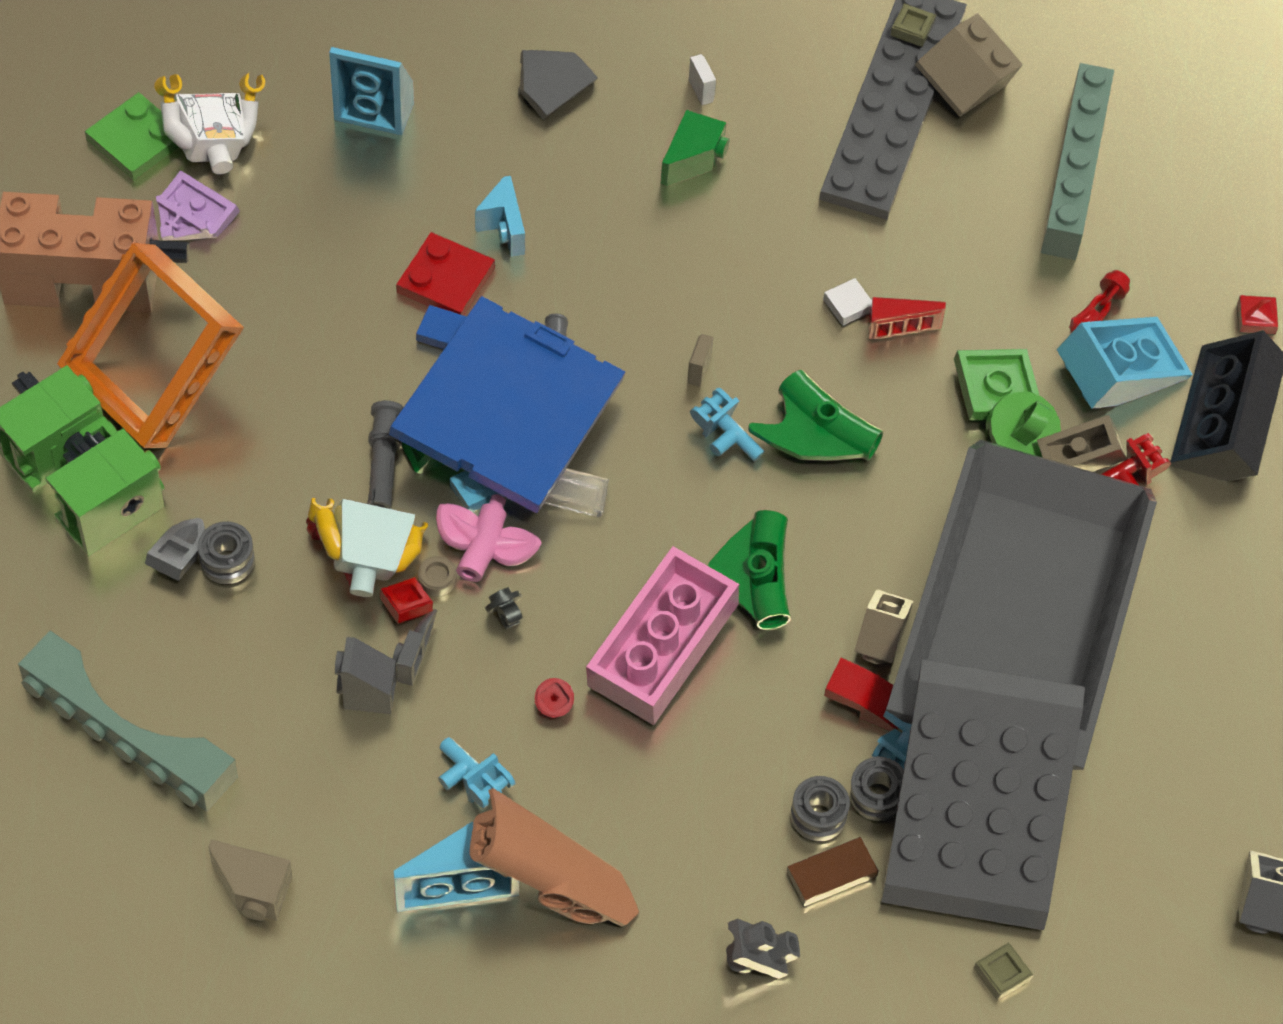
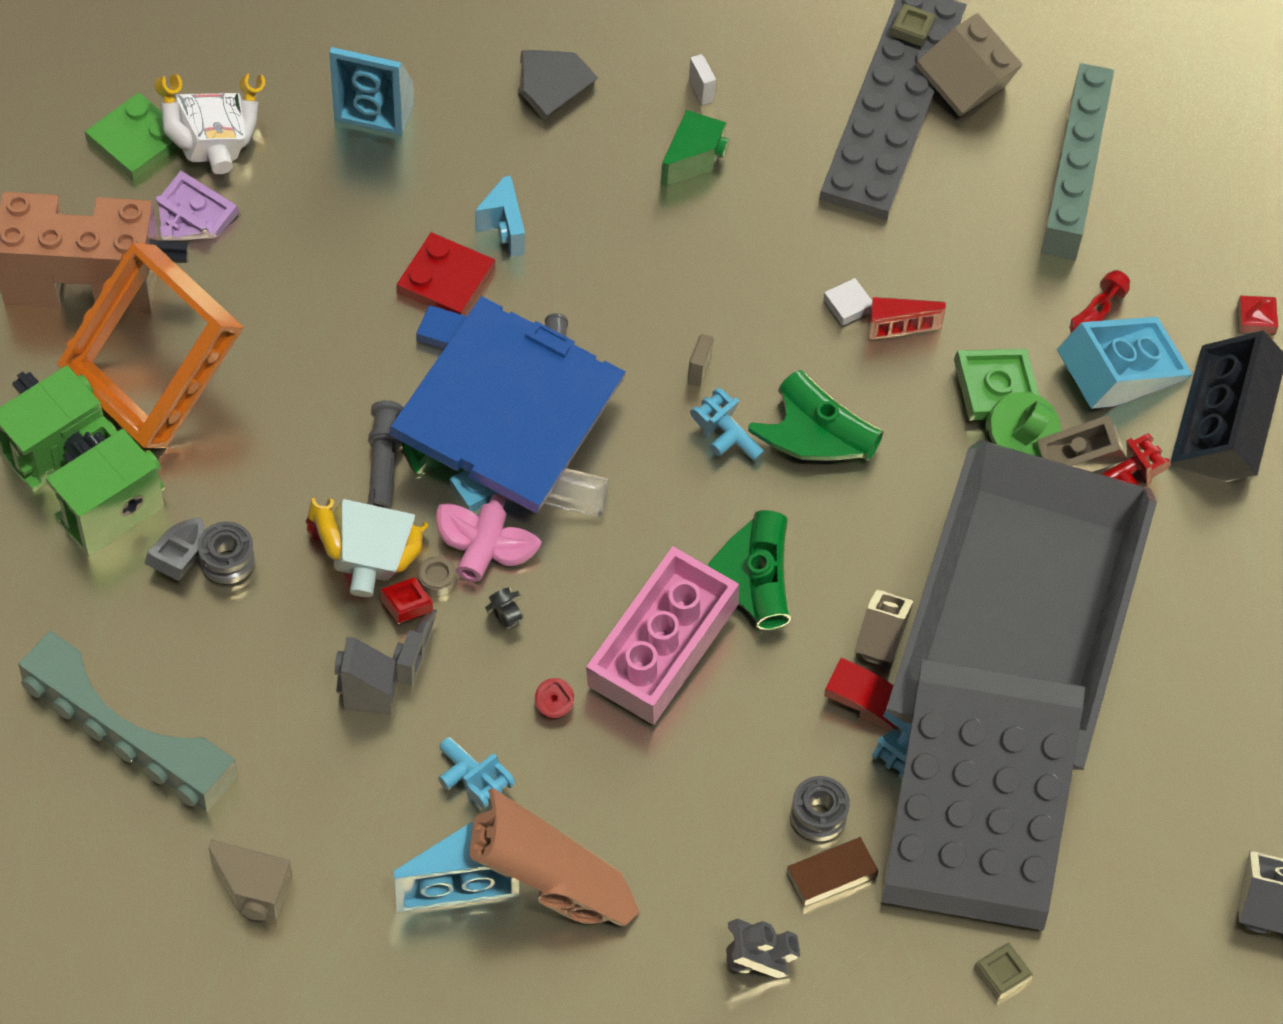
dark grey wheel [850,757,904,821] -> none

